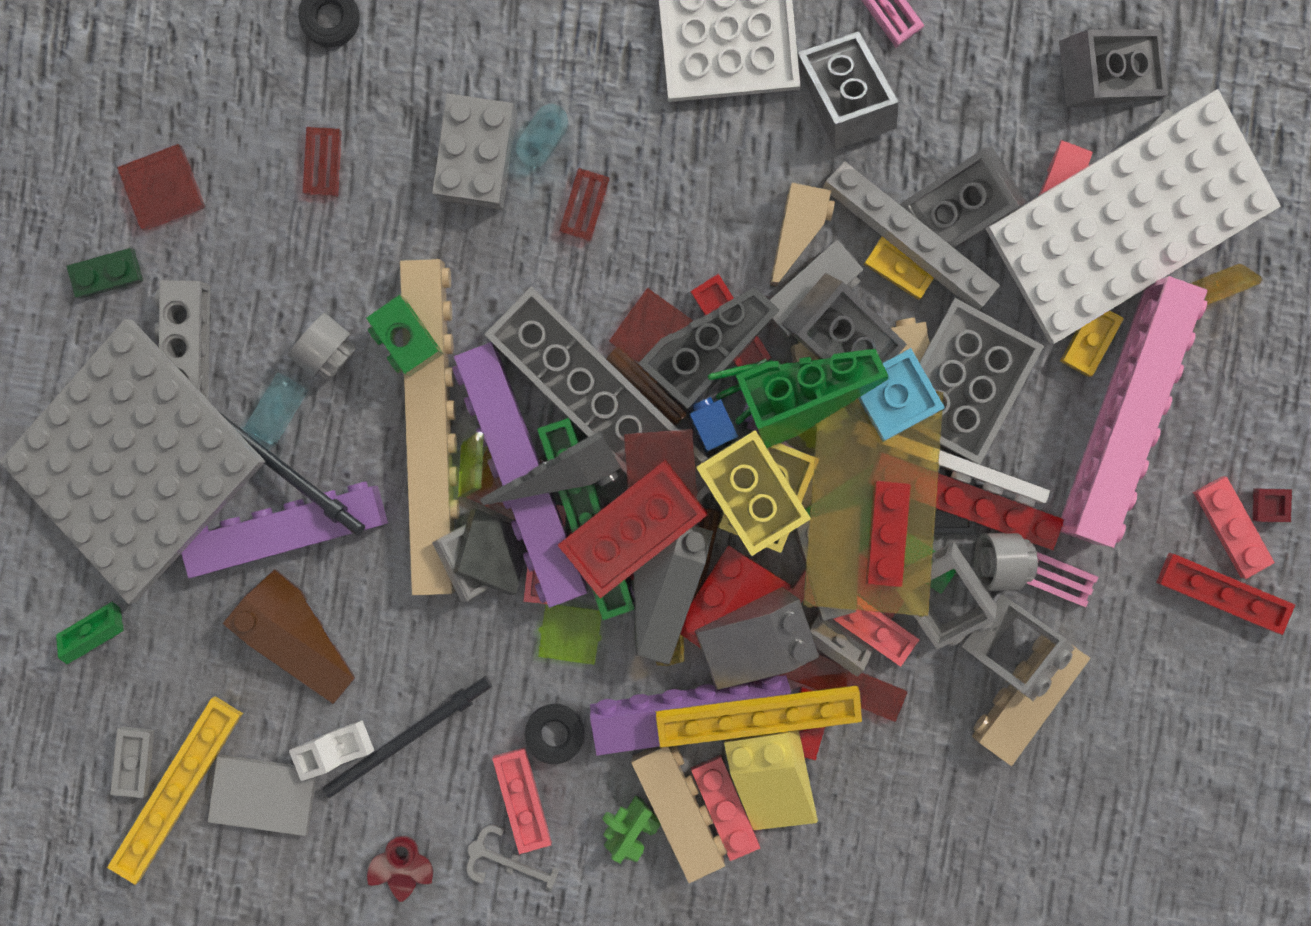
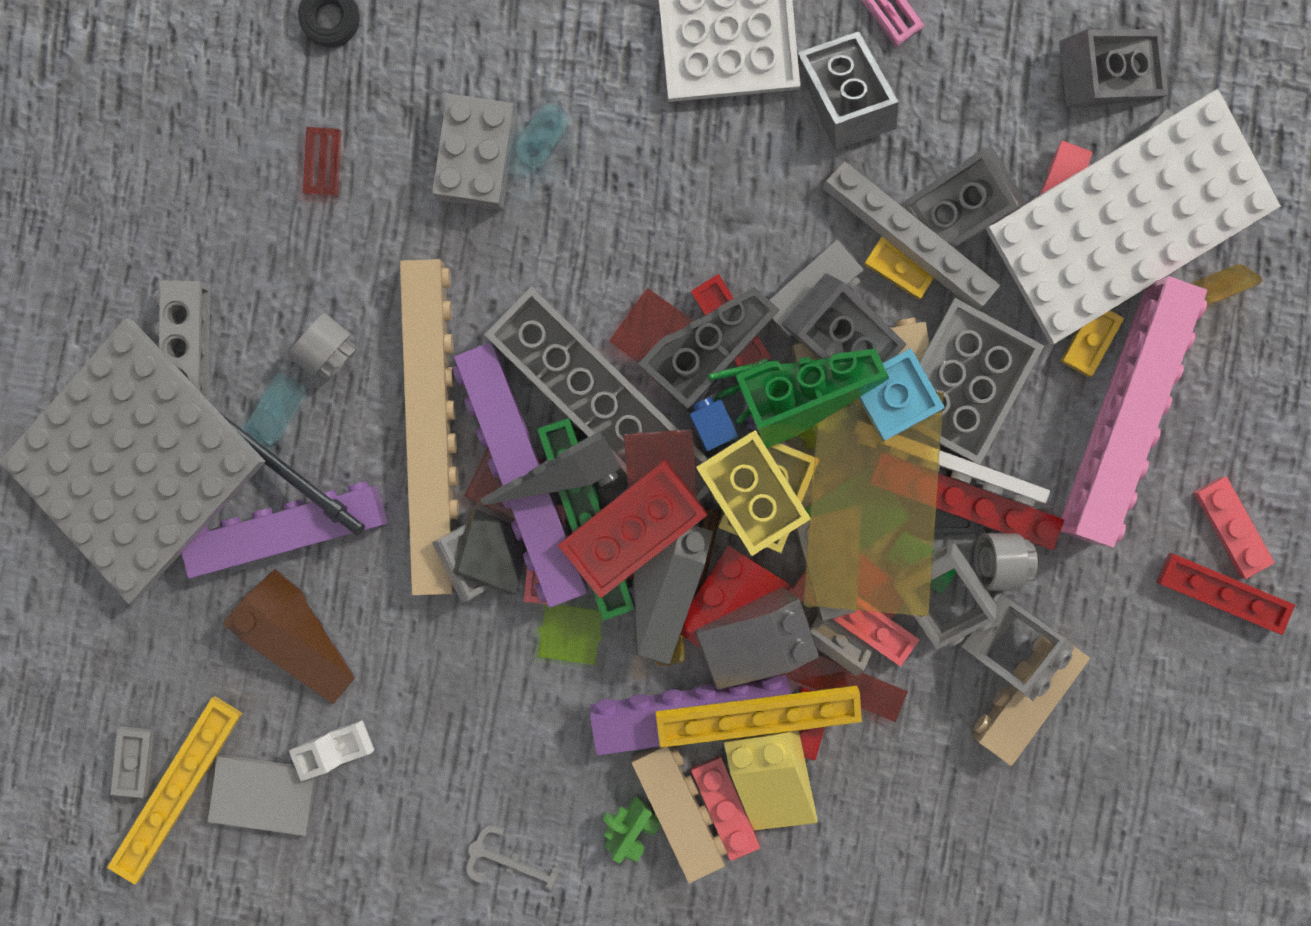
green plate [56,601,124,665] -> none
dark green plate [66,248,143,299] -> none
clear red tile [117,144,205,231] -> none
black bar [323,676,492,798] -> none
green brick [366,295,444,376] -> none
dark red plate [367,836,433,902] -> none
clear neon green piece [458,432,484,497] -> none
coral plate [492,747,552,854] -> none
black tyre [525,704,584,764] -> none
clear red tile [559,168,610,242] -> none
reddish brown axle [606,347,686,426] -> none
tan slope [770,183,835,287] -> none
red plate [866,480,911,587] -> none
bright pink tile [1026,552,1098,607] -> none
dark red plate [1253,488,1292,522] -> none

